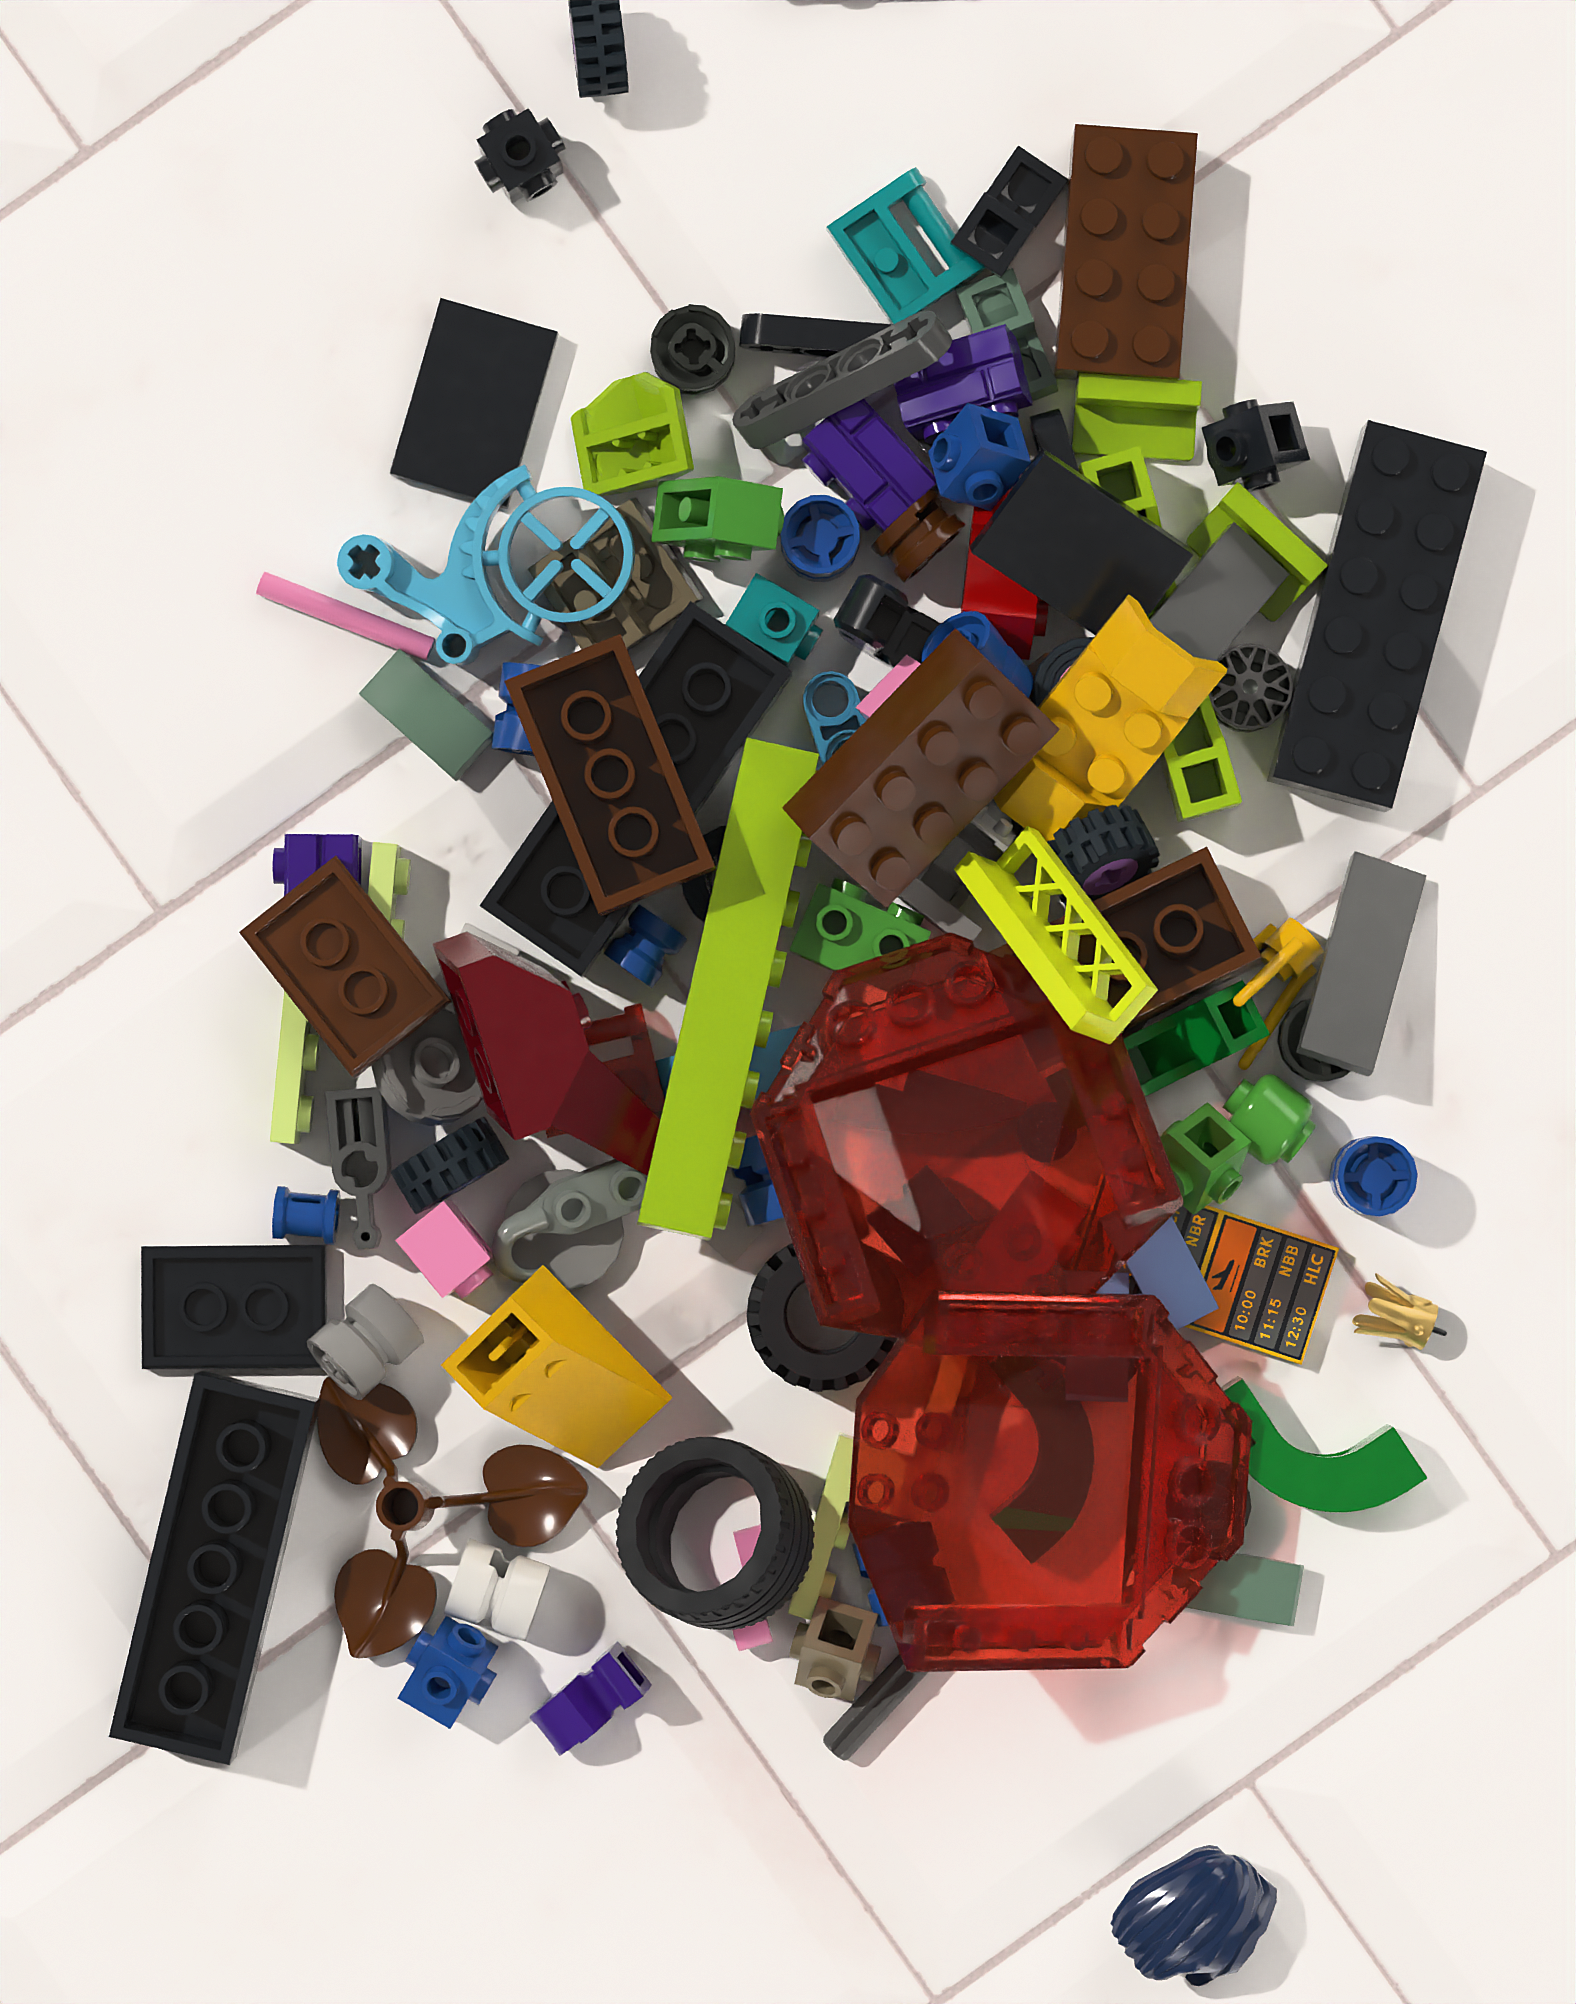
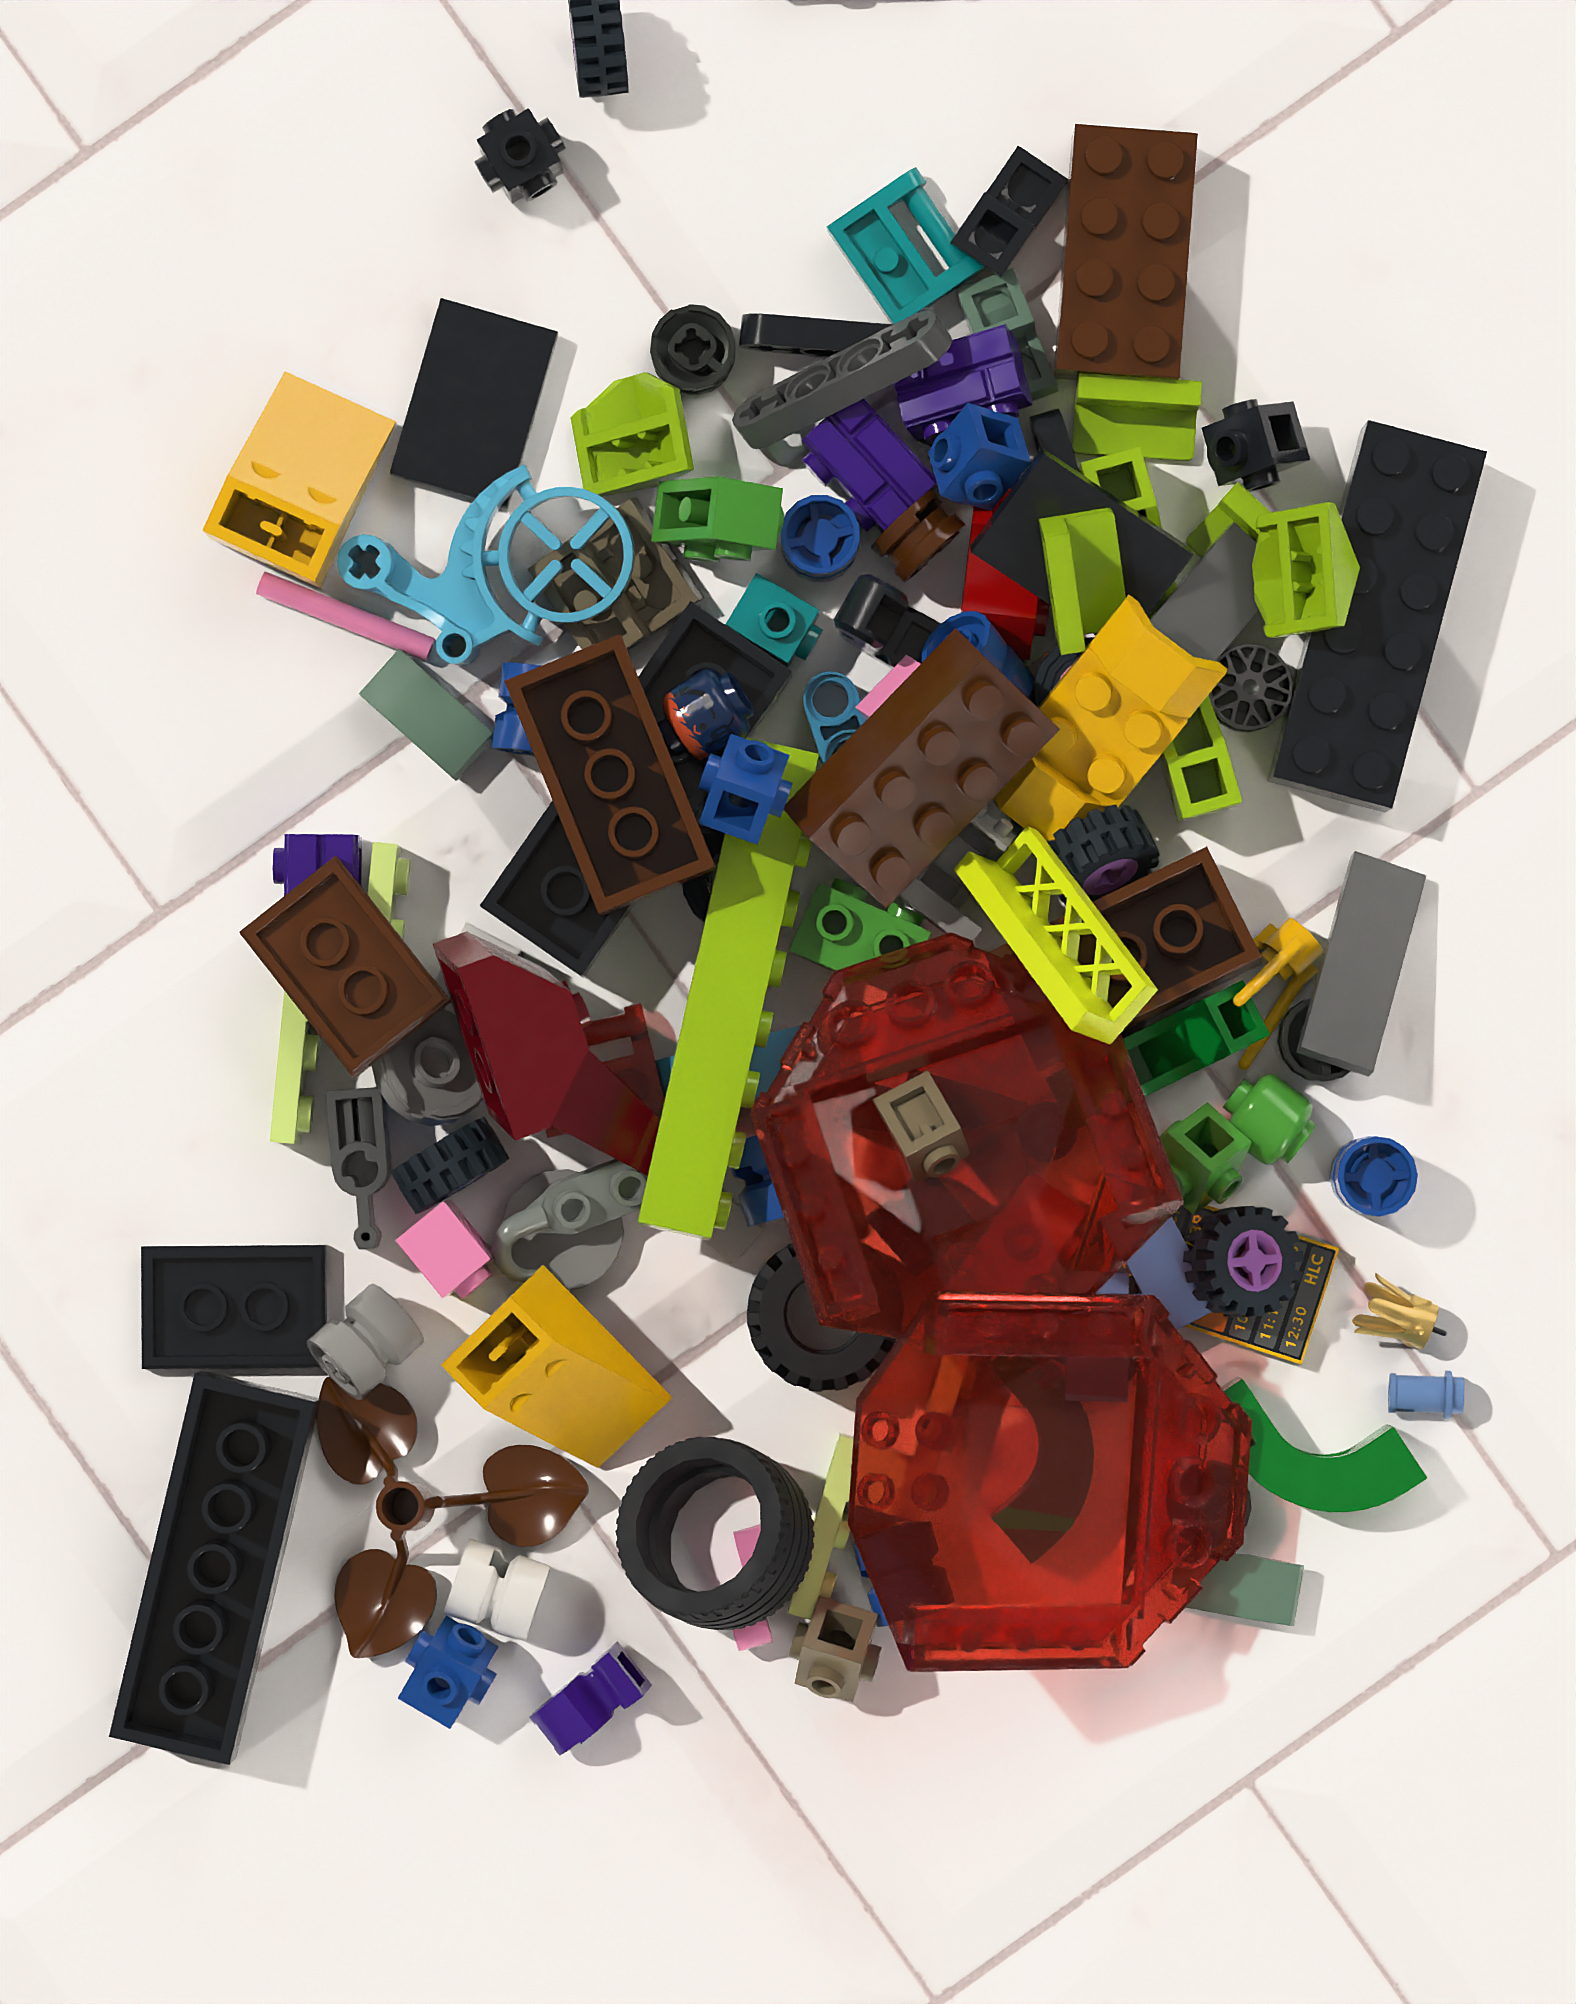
blue bush [272,1186,341,1245] -> none
blue wheel [603,904,688,988] -> none
dark grey axle [823,1610,964,1761] -> none
dark blue hair [1110,1845,1277,1987] -> none
none -> yellow slope [202,371,397,589]
none -> dark blue head [658,669,755,762]
none -> blue brick [698,734,793,845]
none -> dark tan bracket [873,1070,970,1182]
none -> lime panel [1039,508,1126,655]
none -> black wheel [1183,1206,1304,1317]
none -> lime slope [1252,502,1360,638]
none -> medium blue pin [1388,1370,1464,1420]

